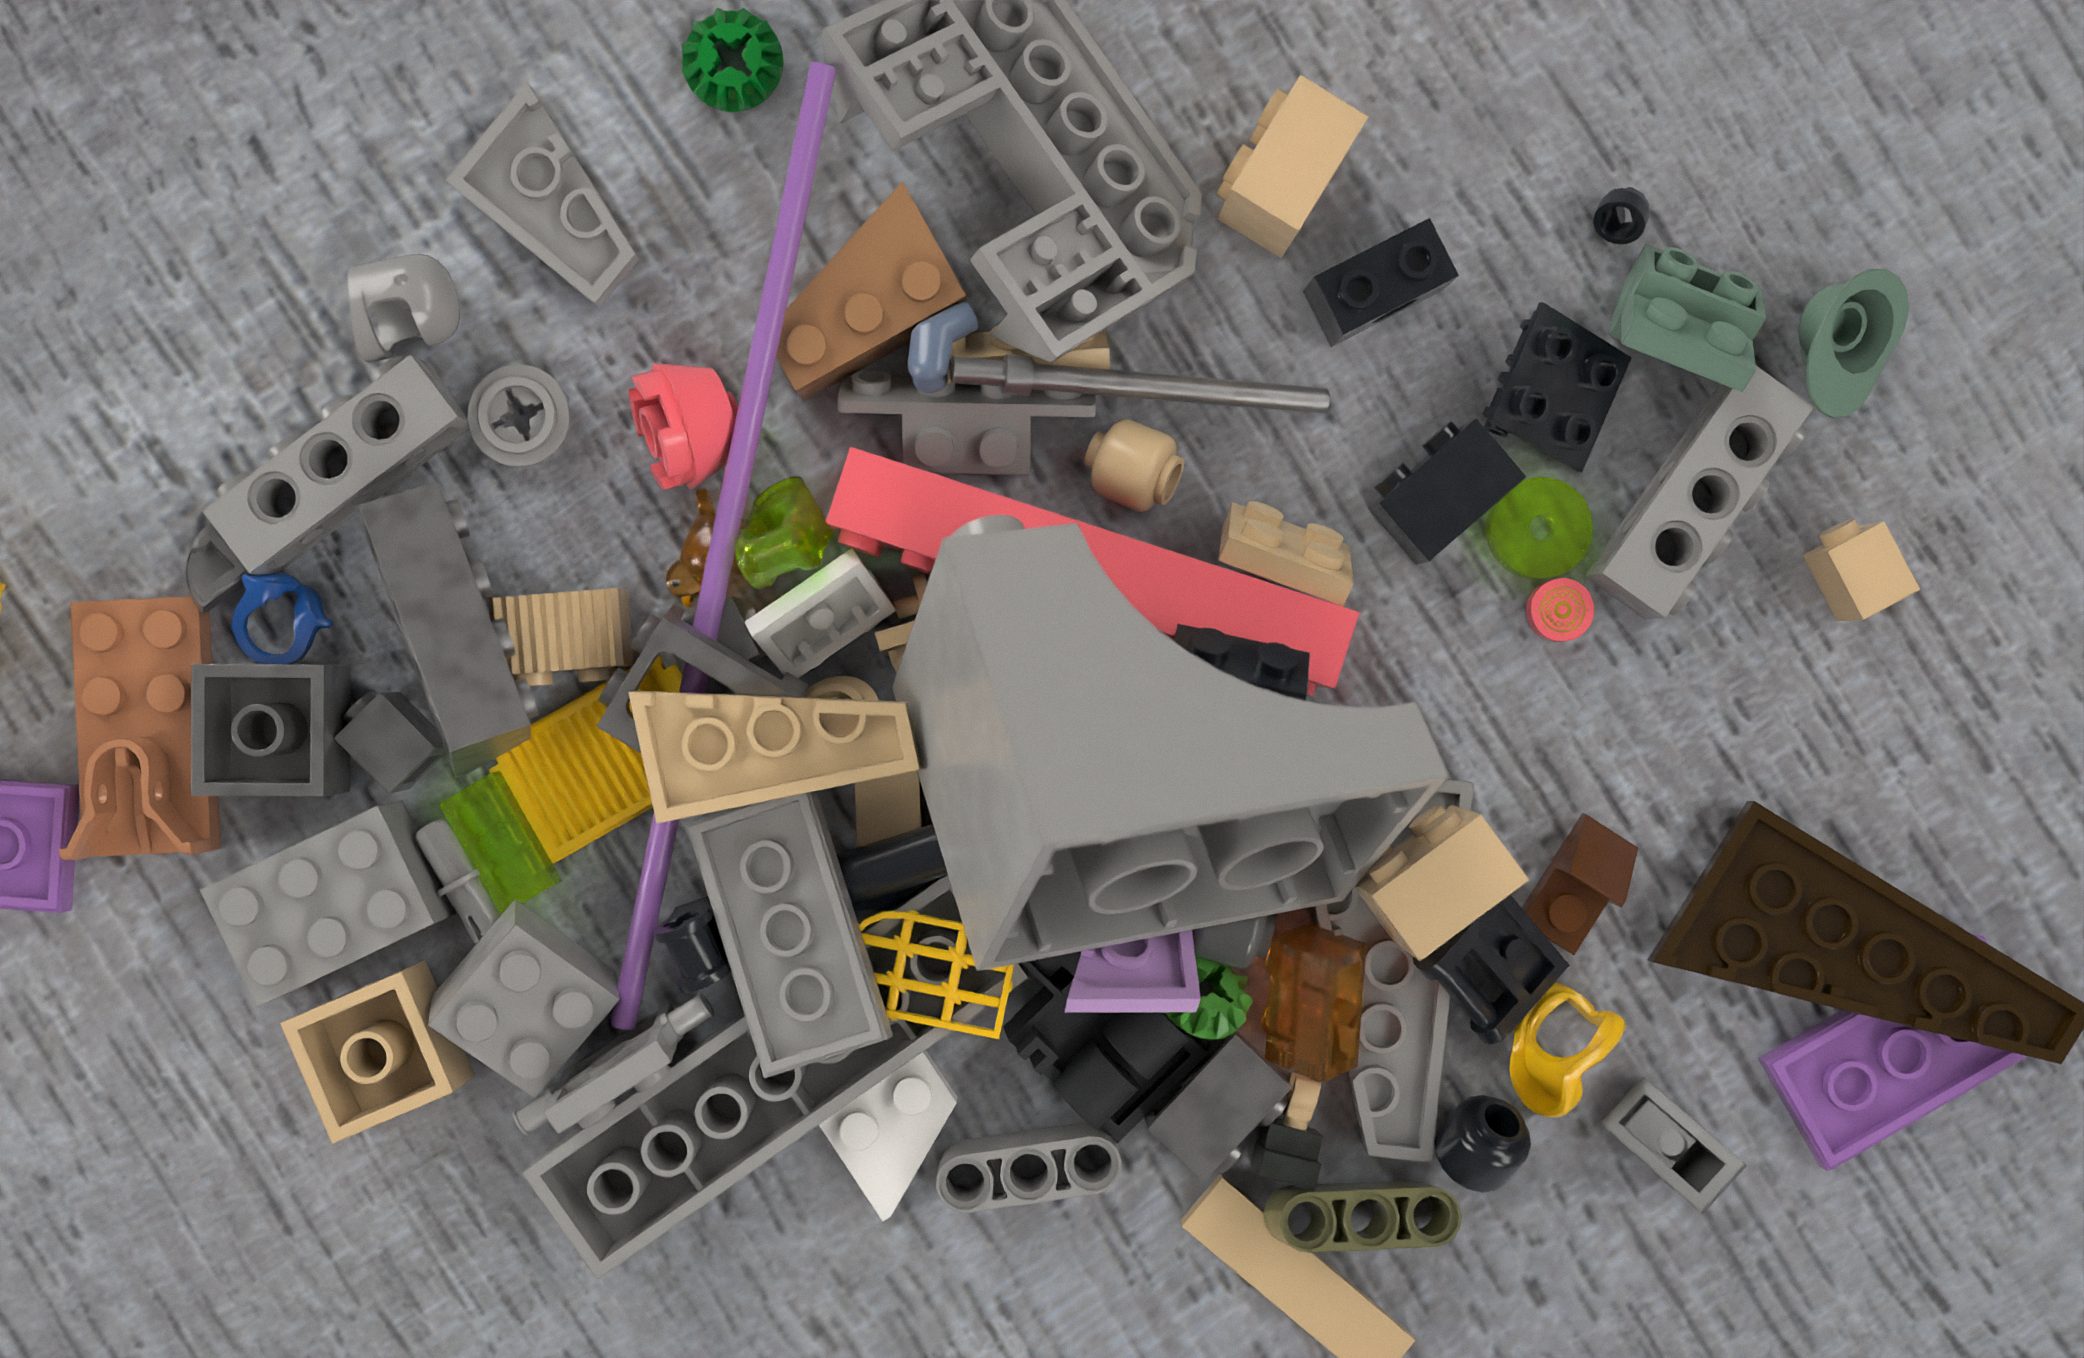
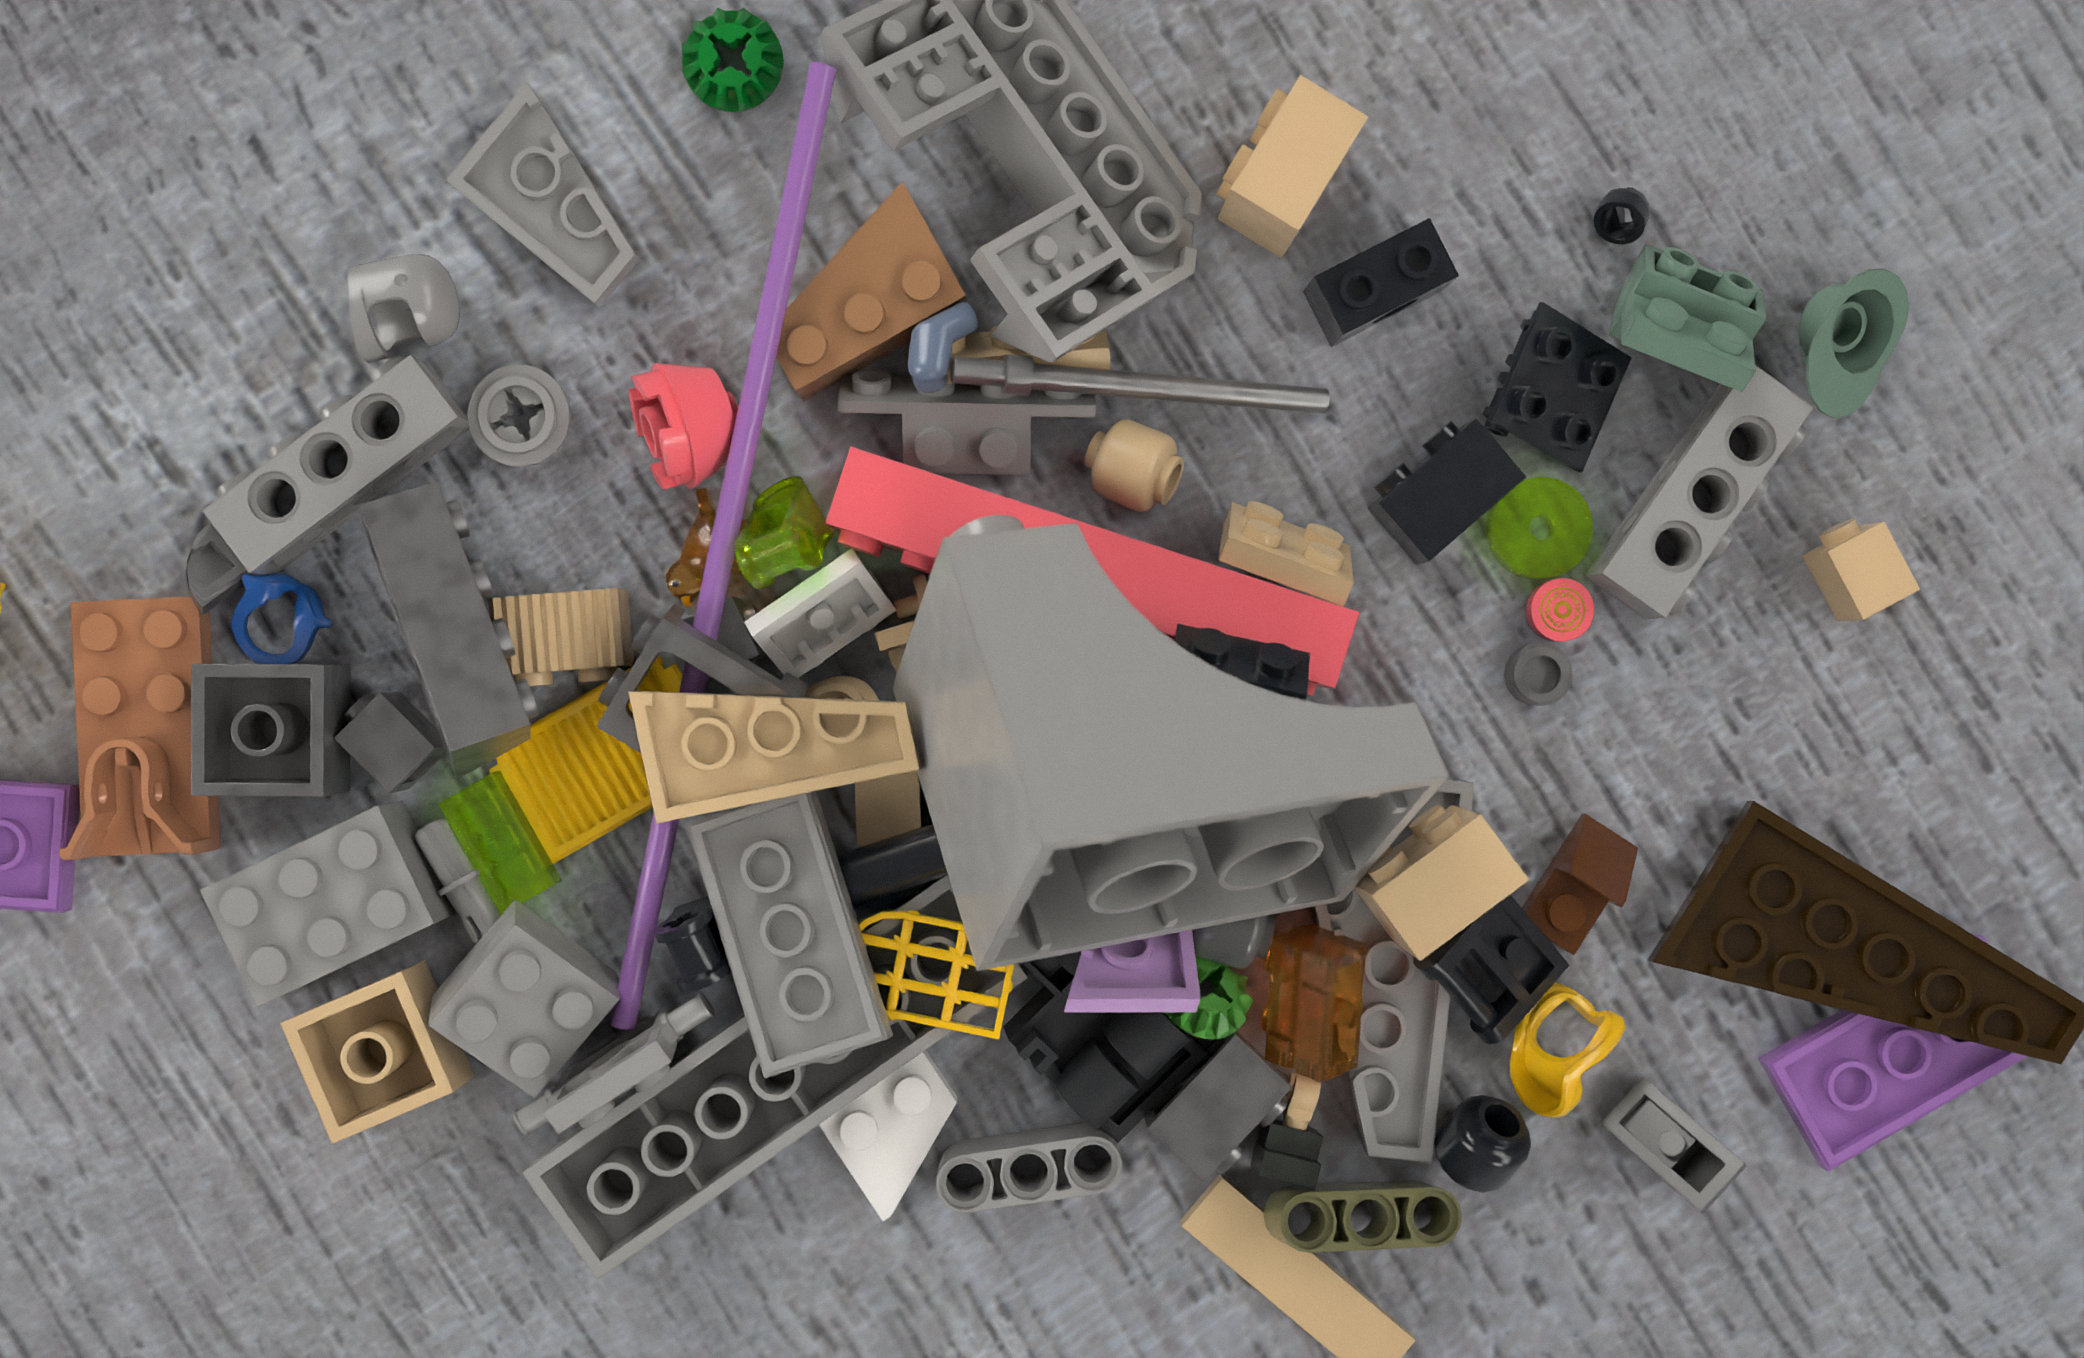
none -> flat silver tile [1504,643,1573,706]

